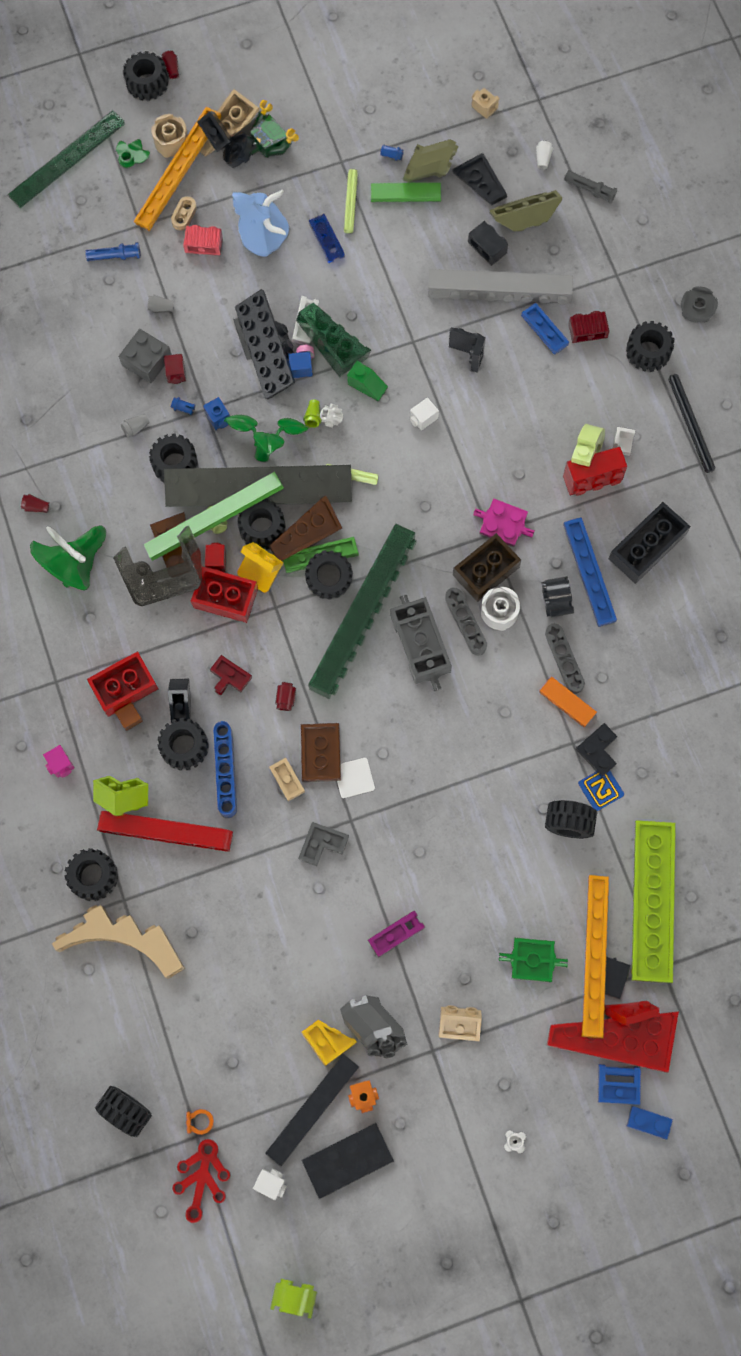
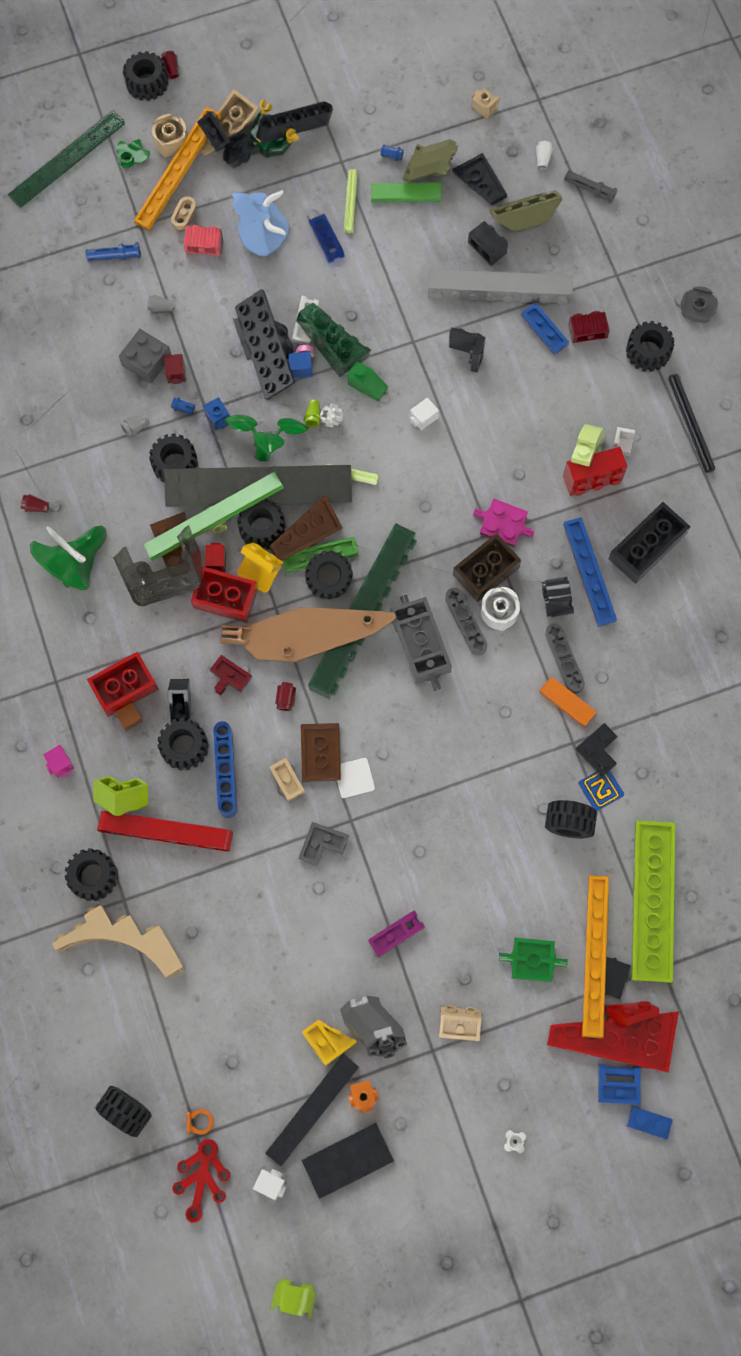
none -> medium nougat wing [220,607,396,662]
none -> black beam [256,101,333,142]

